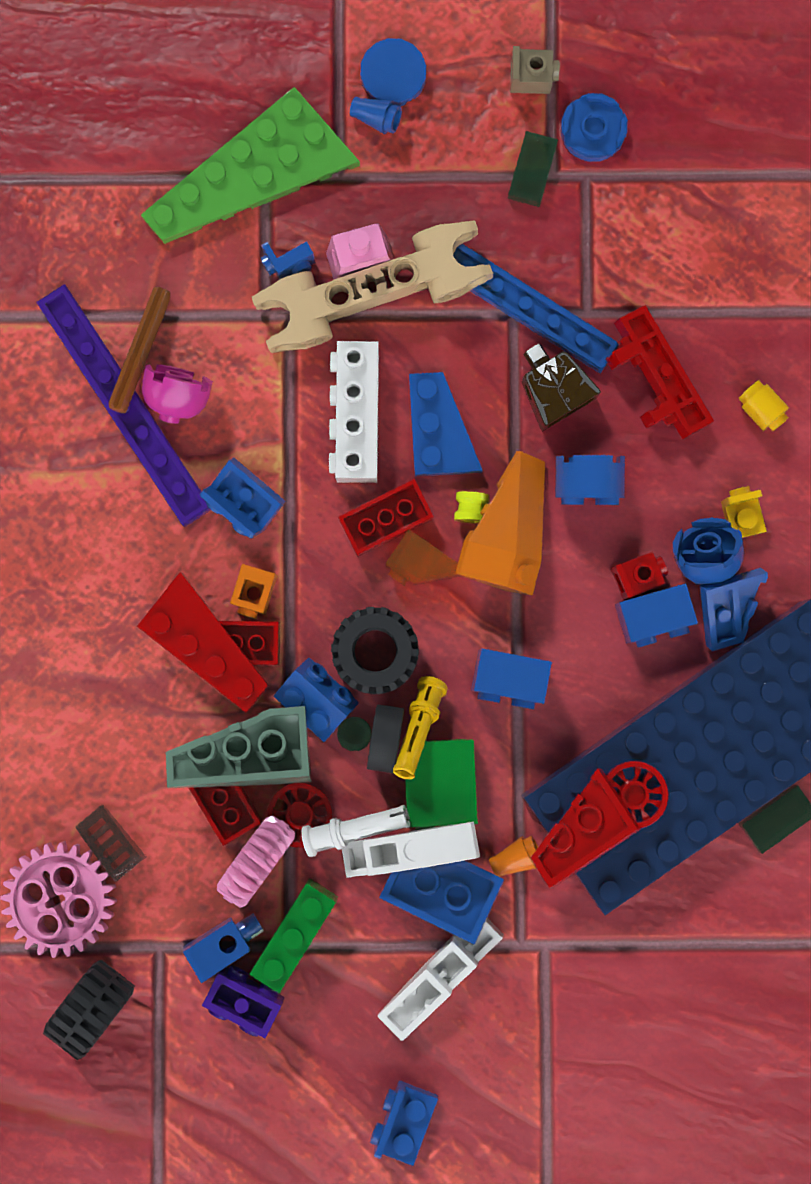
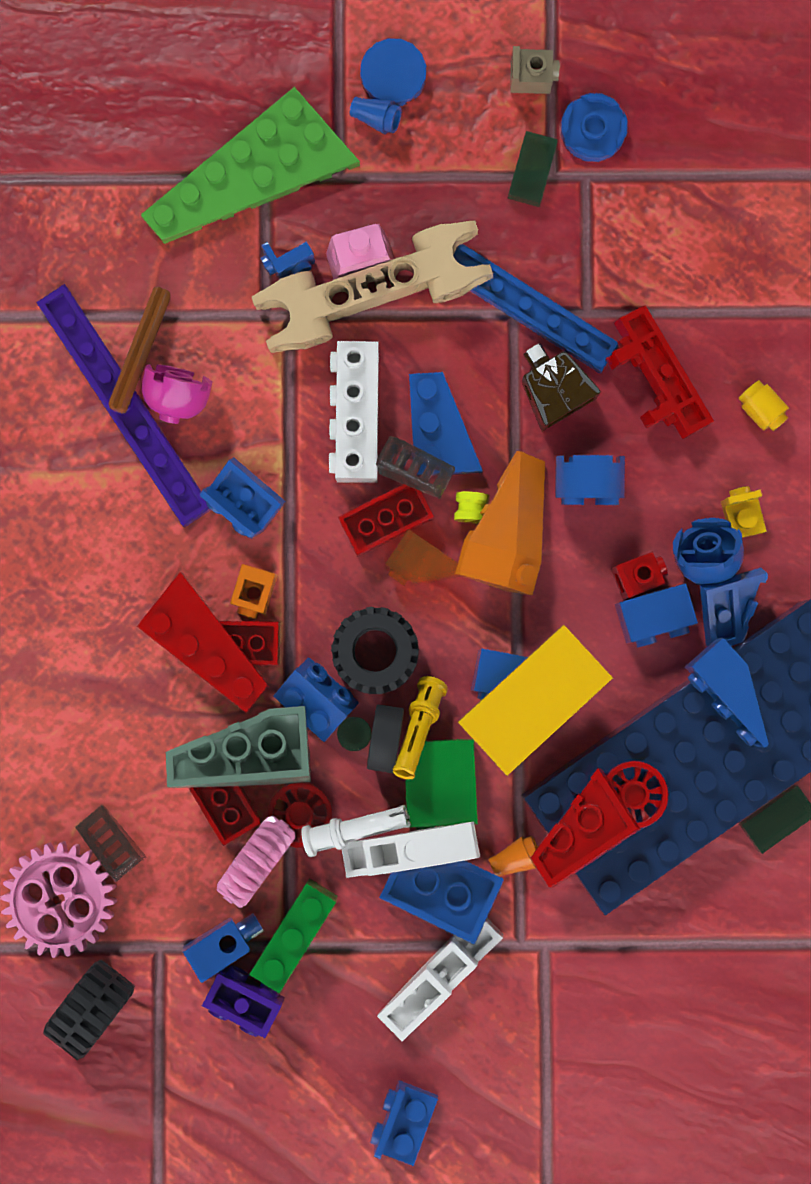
none -> clear smoke slope [376,436,455,499]
none -> yellow tile [458,625,613,776]
none -> blue slope [685,638,769,748]

